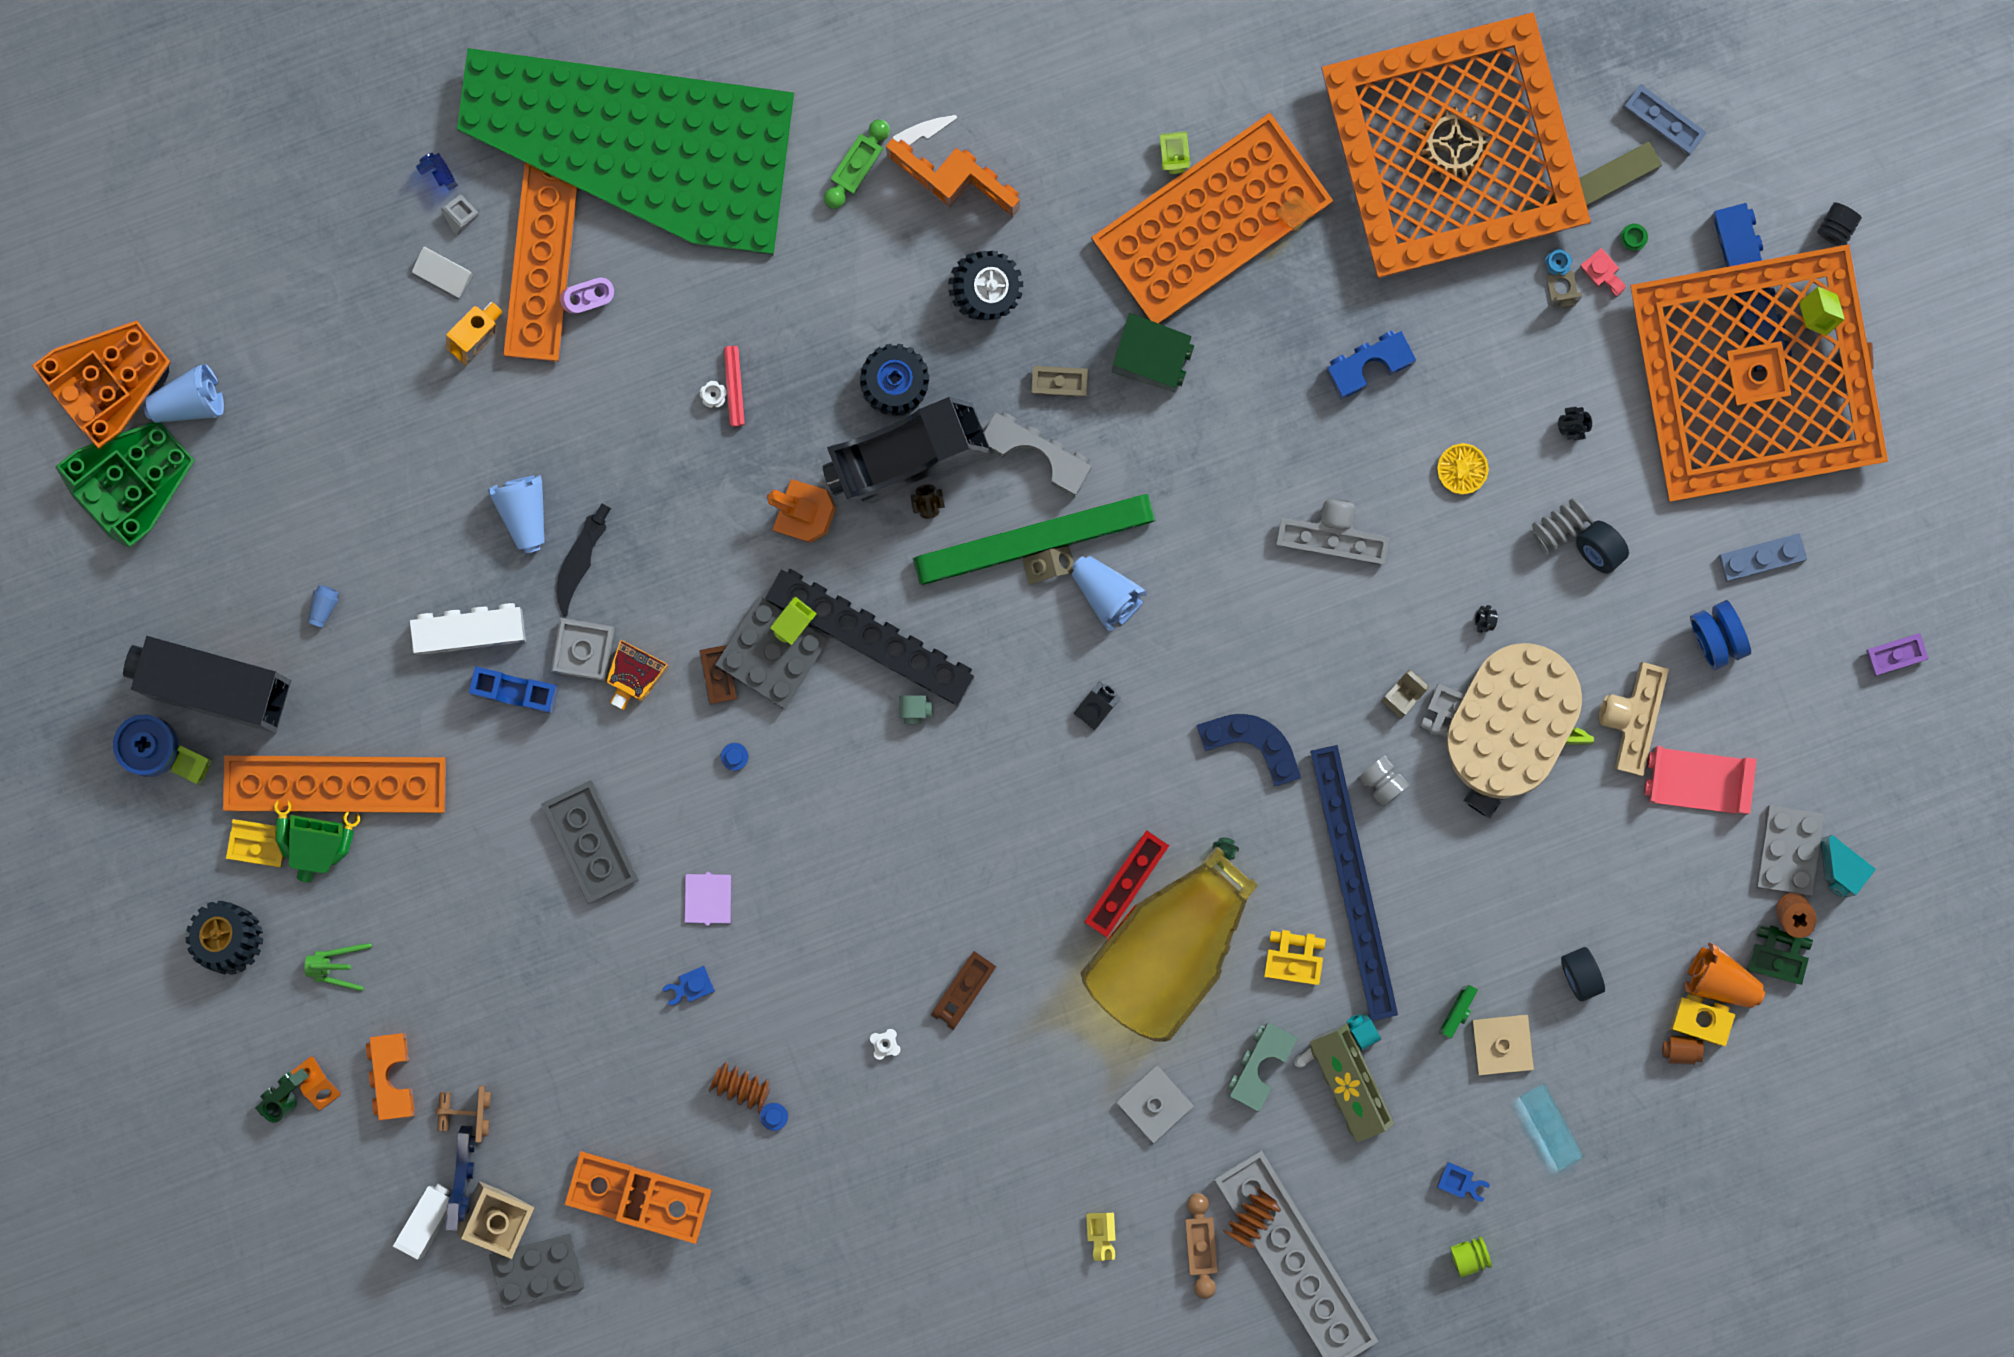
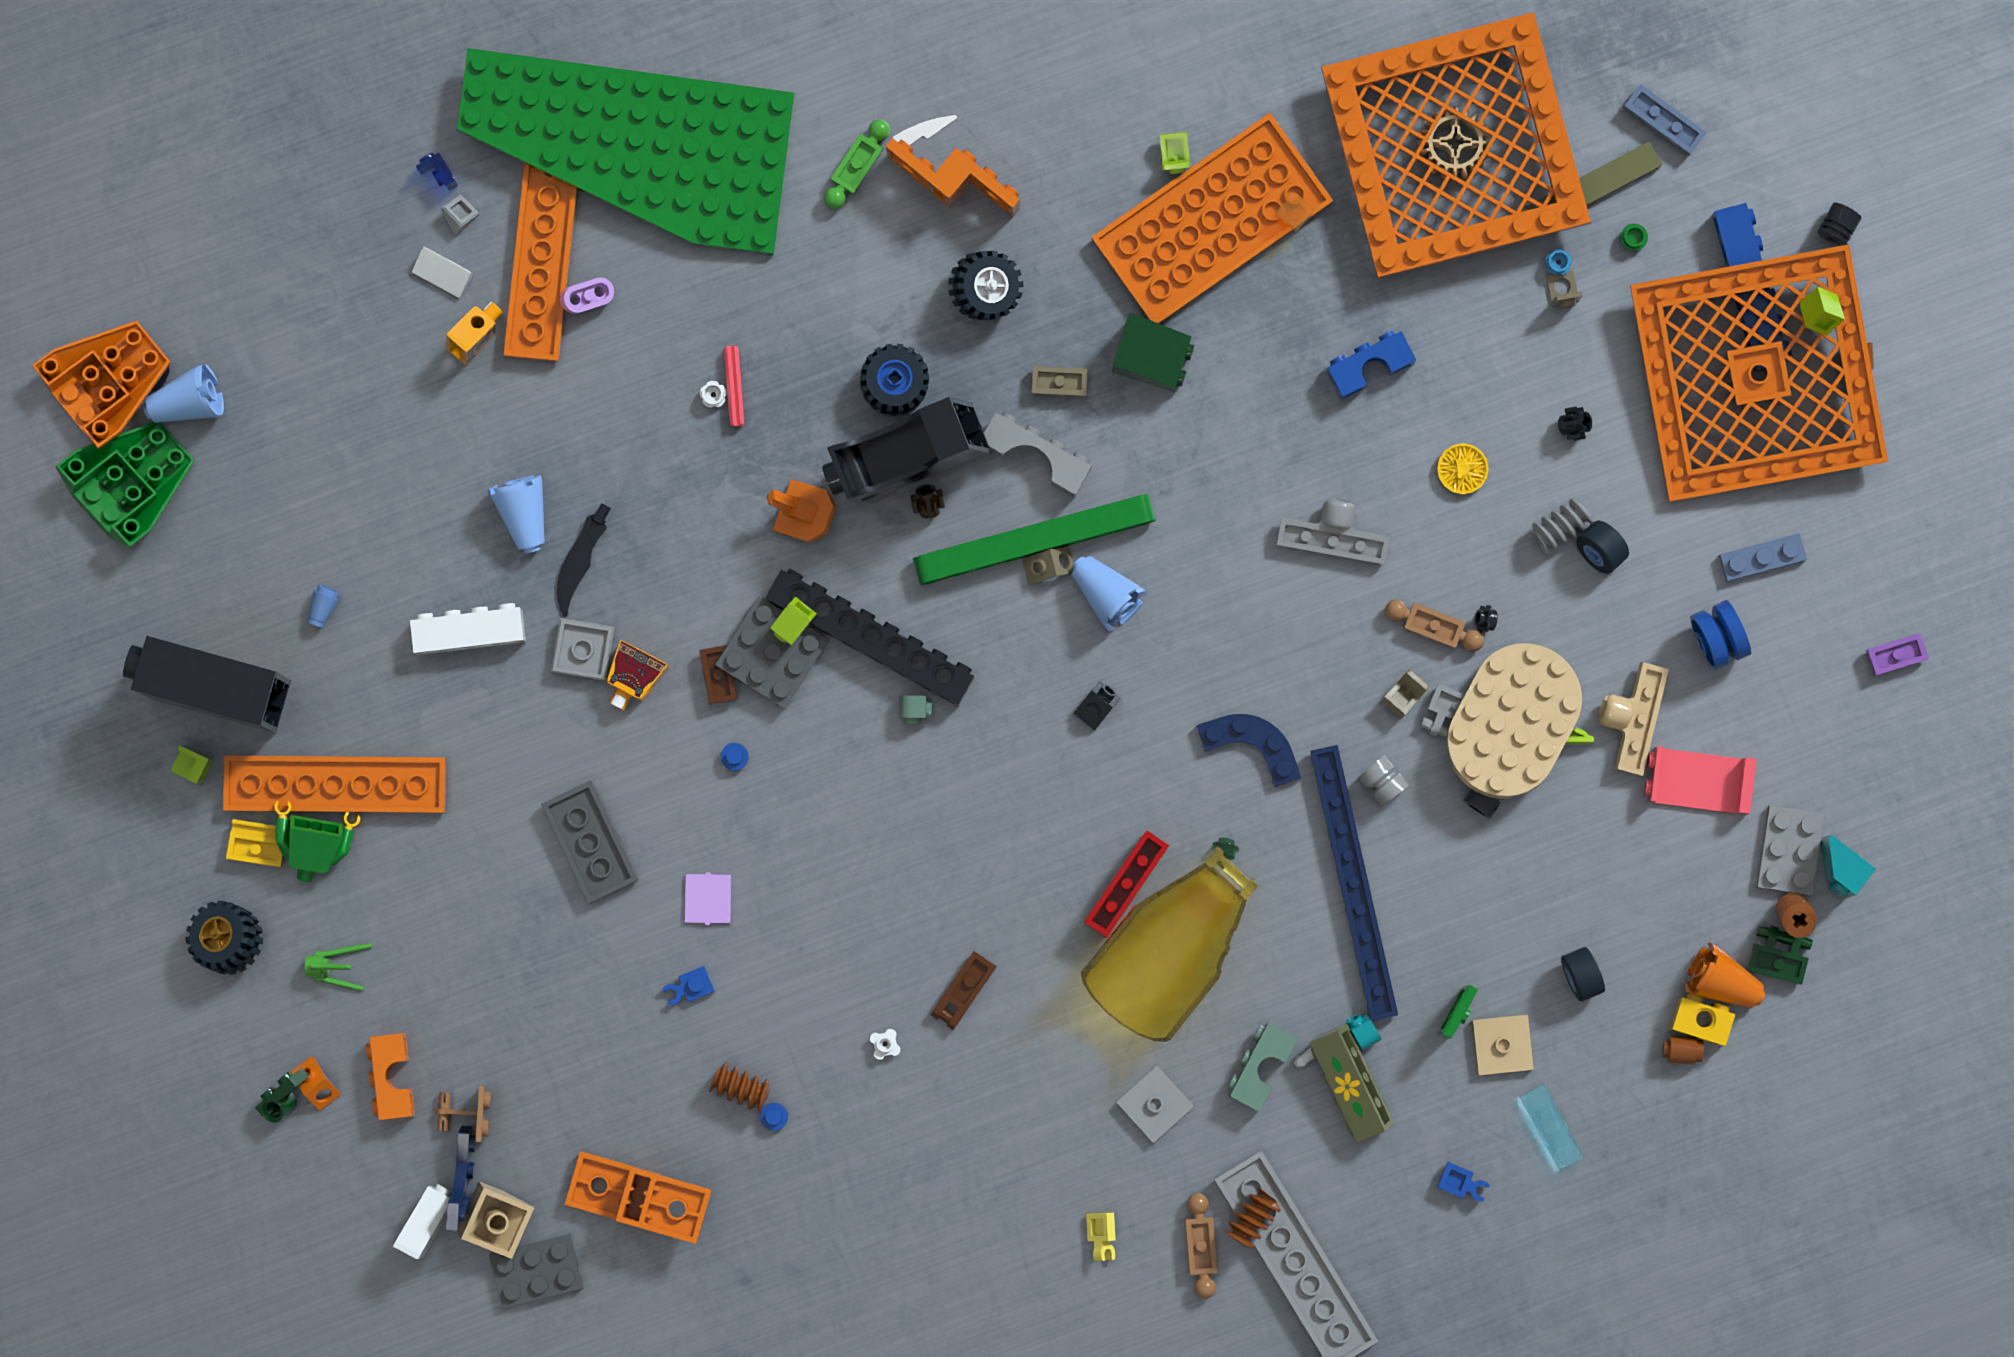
blue wheel [113,714,179,777] -> none
blue arch [469,666,559,714] -> none
yellow plate [1264,929,1326,985] -> none
lime piece [1449,1236,1492,1278] -> none
coral plate [1580,248,1626,297] -> none
none -> medium nougat plate [1385,600,1484,652]

